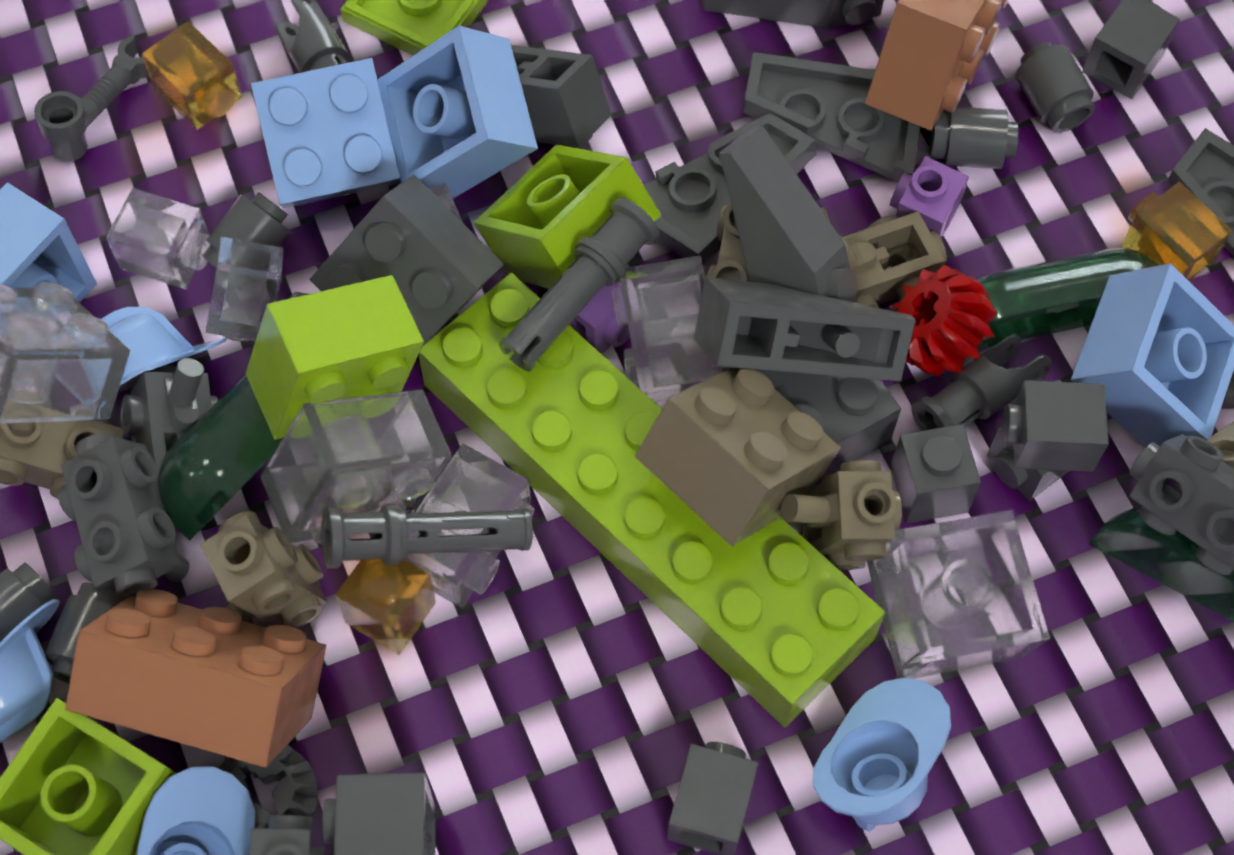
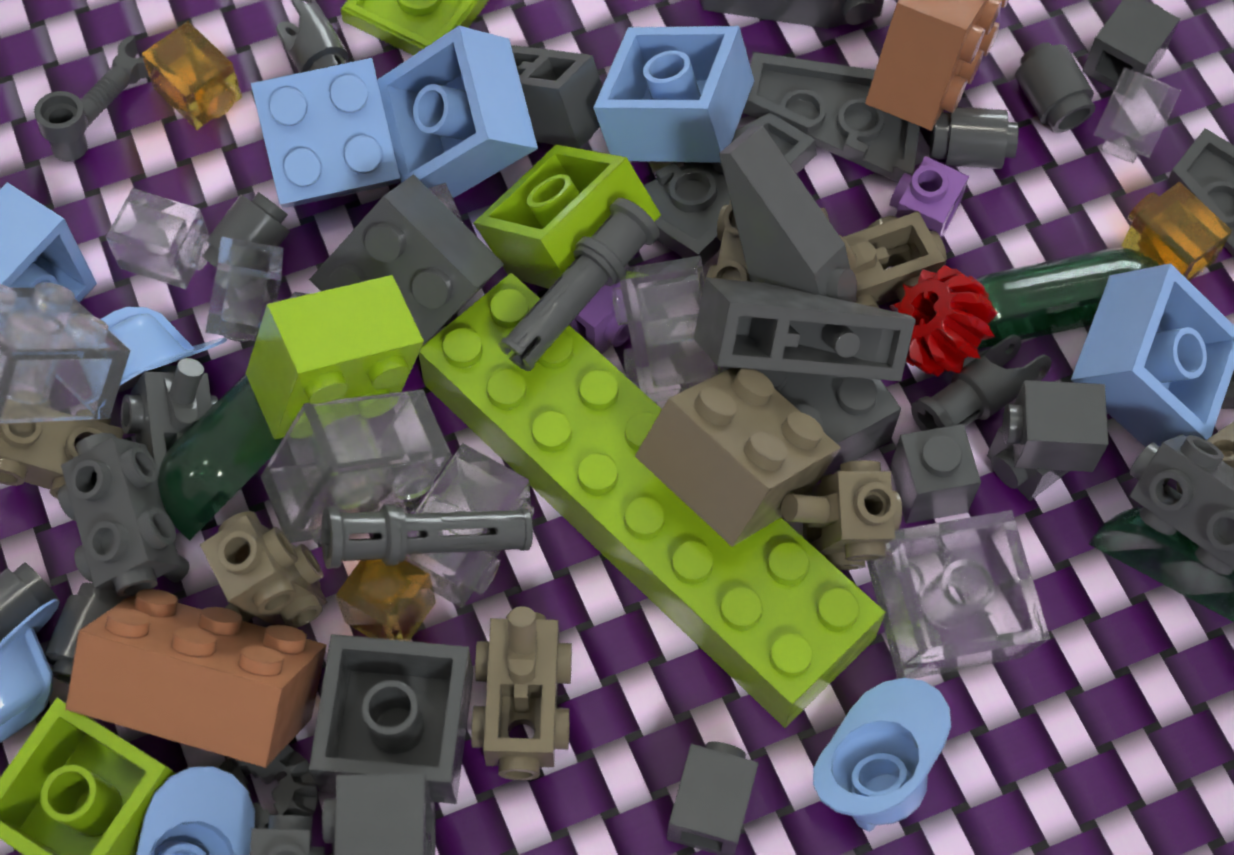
none -> dark grey brick [309,634,474,804]
none -> dark tan brick [472,606,572,780]
none -> light blue brick [593,26,754,163]
none -> clear brick [1094,67,1182,163]

